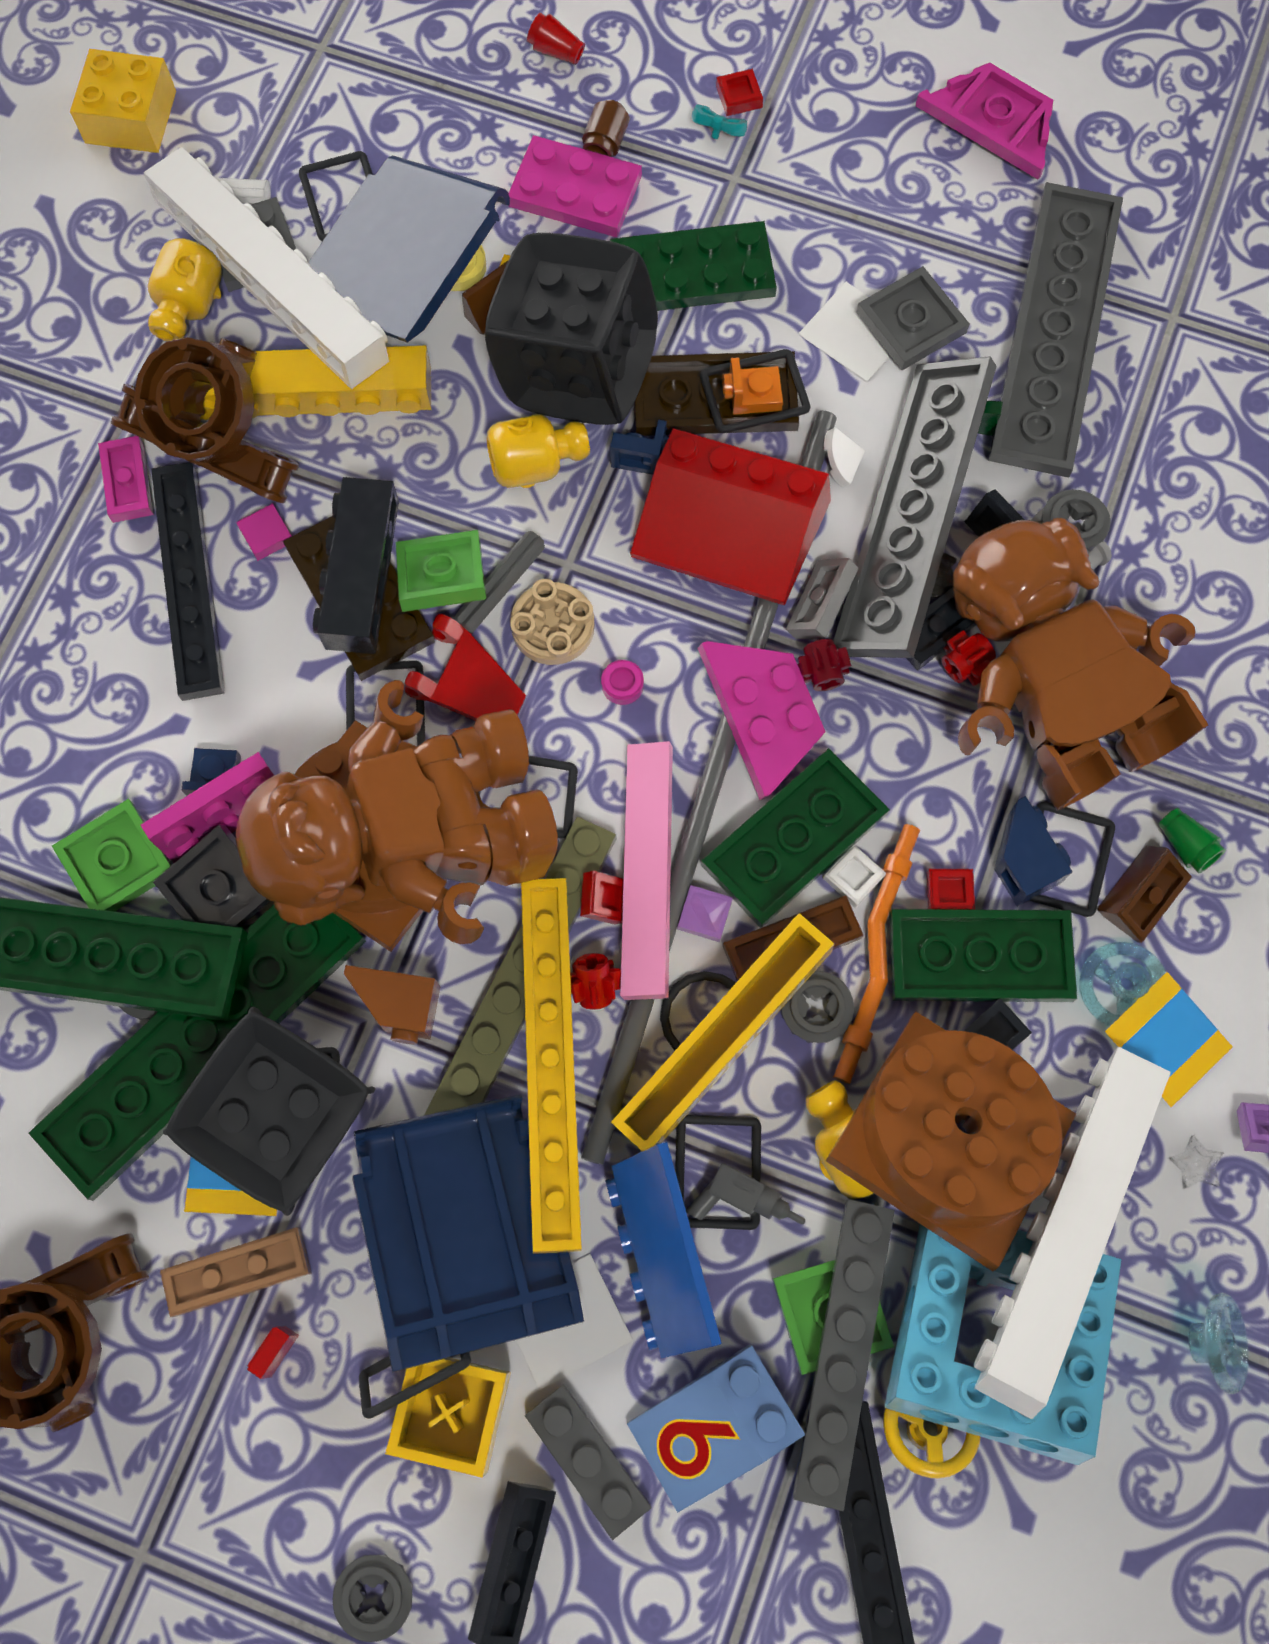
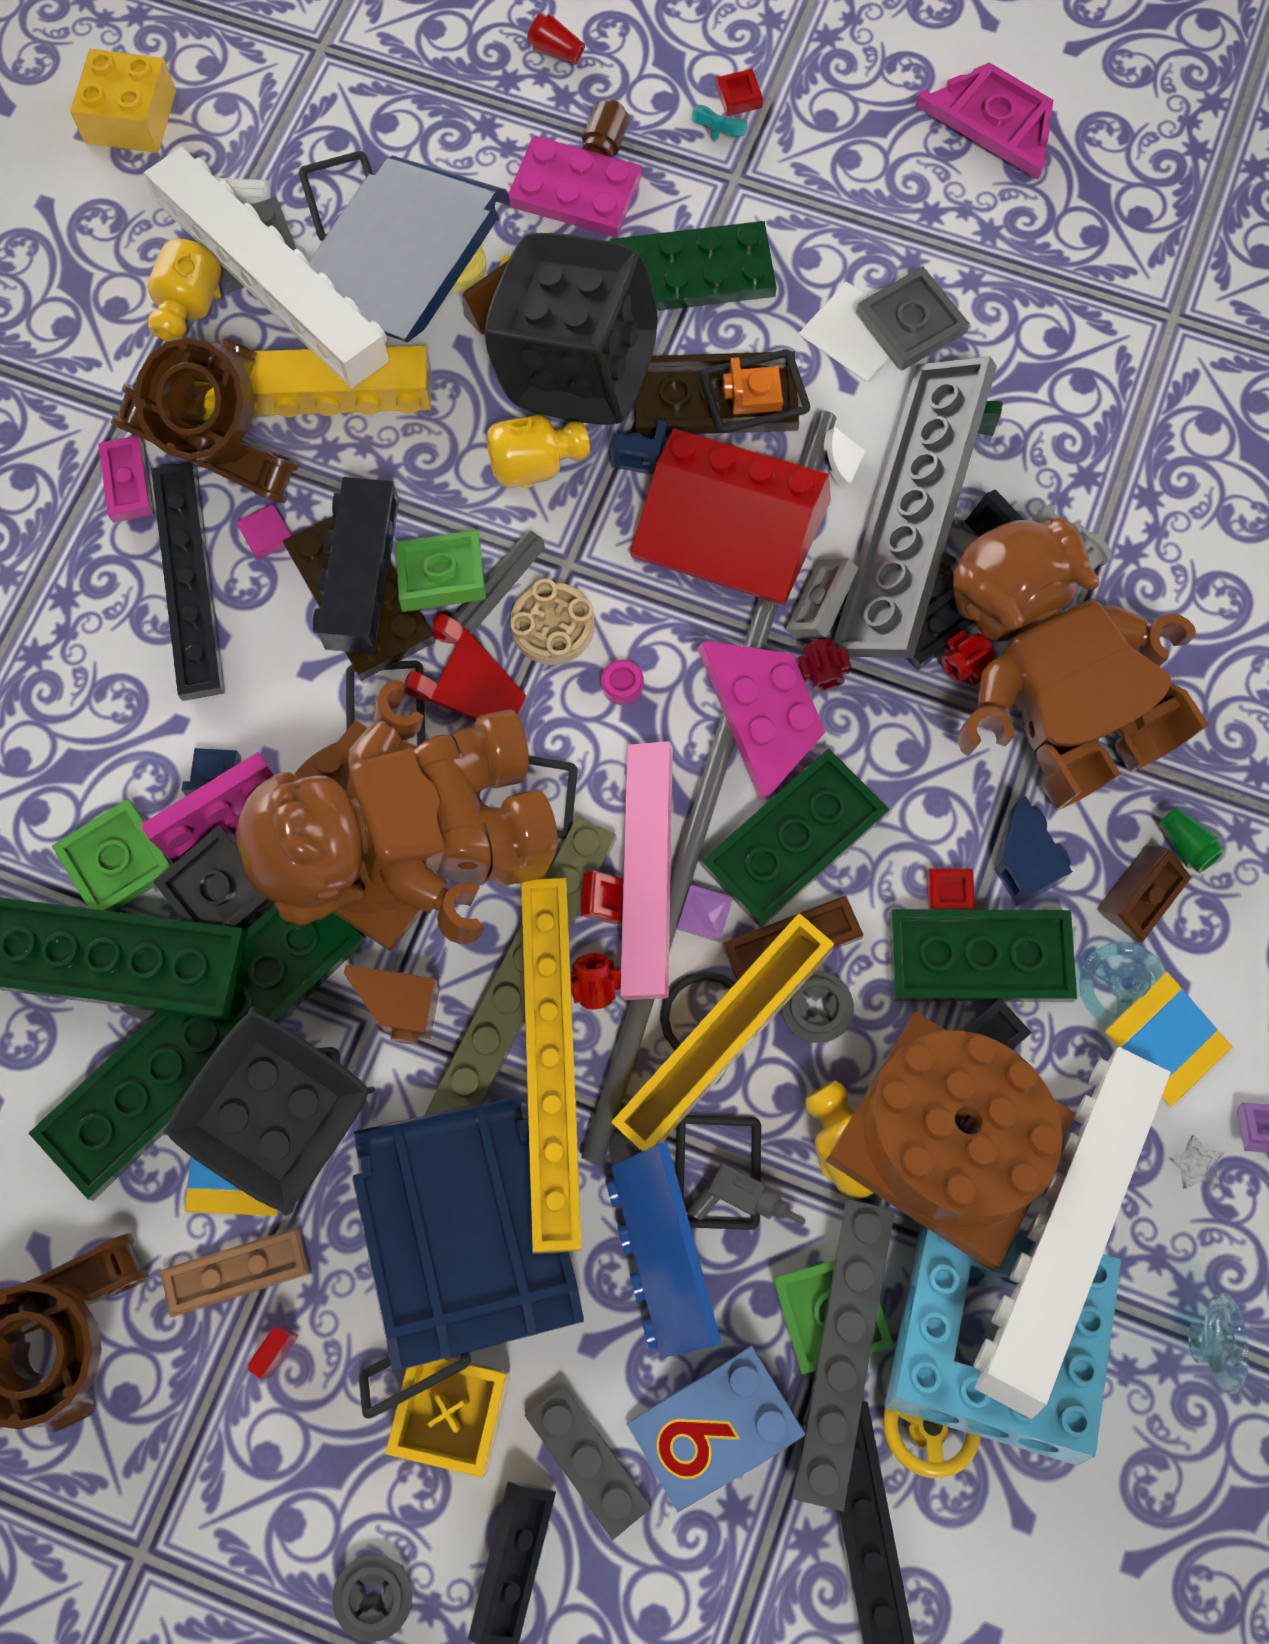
white sticker [516,1254,633,1391] -> none
white tile [823,845,886,908] -> none
orange bar [833,824,920,1084] -> none
dark grey plate [988,182,1123,478] -> none
black piece [1029,802,1115,917] -> none
dark grey gear [1040,489,1111,552] -> none

